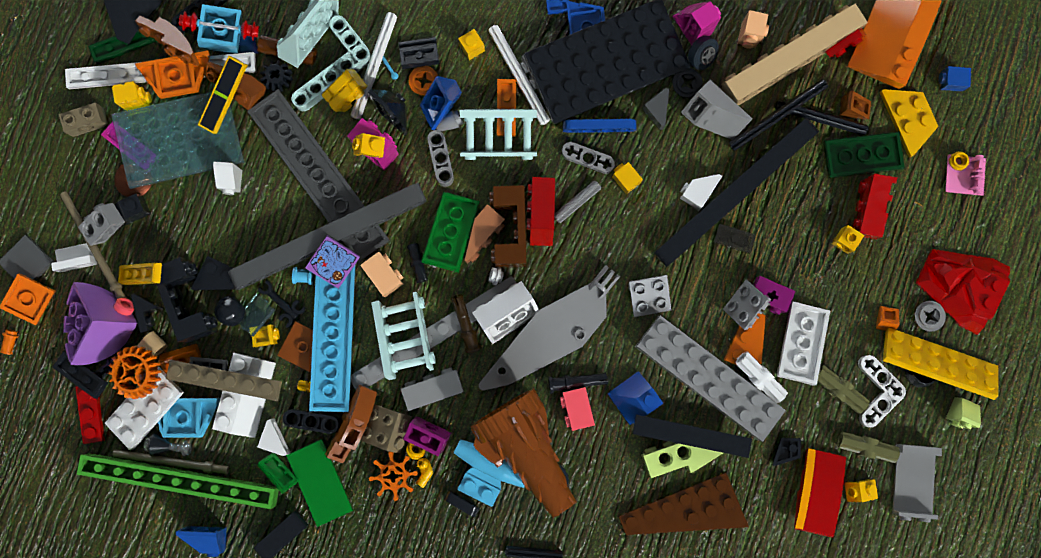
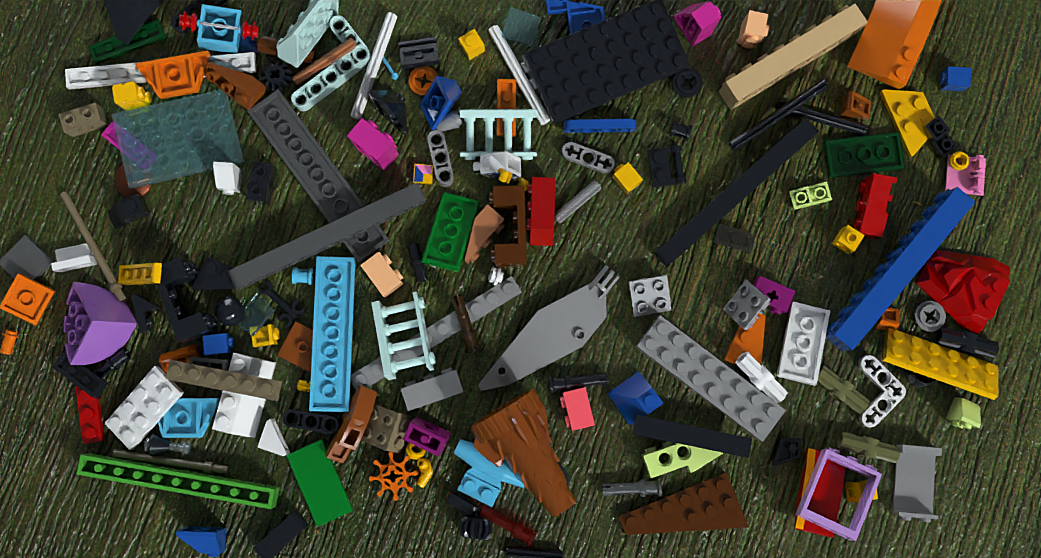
light grey brick [78,203,125,246] -> none
orange gear [107,346,163,399] -> none
coral tile [113,298,134,316] -> none
tan piece [131,331,167,363] -> none
slope [135,16,199,66] -> none
black tile [198,56,248,134] -> none
green plate [257,453,298,494] -> none
tile [305,235,360,289] -> none
yellow brick [322,69,368,112] -> none
yellow bracket [352,133,385,158] -> none
white slope [472,281,539,344] -> none
dark grey slope [643,88,669,130] -> none
white slope [680,174,722,211] -> none
light grey slope [681,80,752,140] -> none
black wheel [688,36,719,70] -> none
red plate [825,28,866,58] -> none
none -> blue brick [203,333,235,356]
none -> black brick [246,161,277,206]
none -> nougat axle [293,38,357,85]
none -> tile [413,164,434,185]
none -> black gear [459,517,493,540]
none -> white torso [473,151,529,192]
none -> clear red pin [480,504,538,547]
none -> clear light blue piece [501,7,541,47]
none -> dark grey pin [602,478,662,497]
none -> black plate [647,145,687,188]
none -> black bush [669,120,692,142]
none -> yellowish green slope [789,182,832,210]
none -> lavender window [795,447,882,541]
none -> blue brick [825,187,976,351]
none -> black slope [923,116,958,160]
none -> black piece [935,327,999,358]

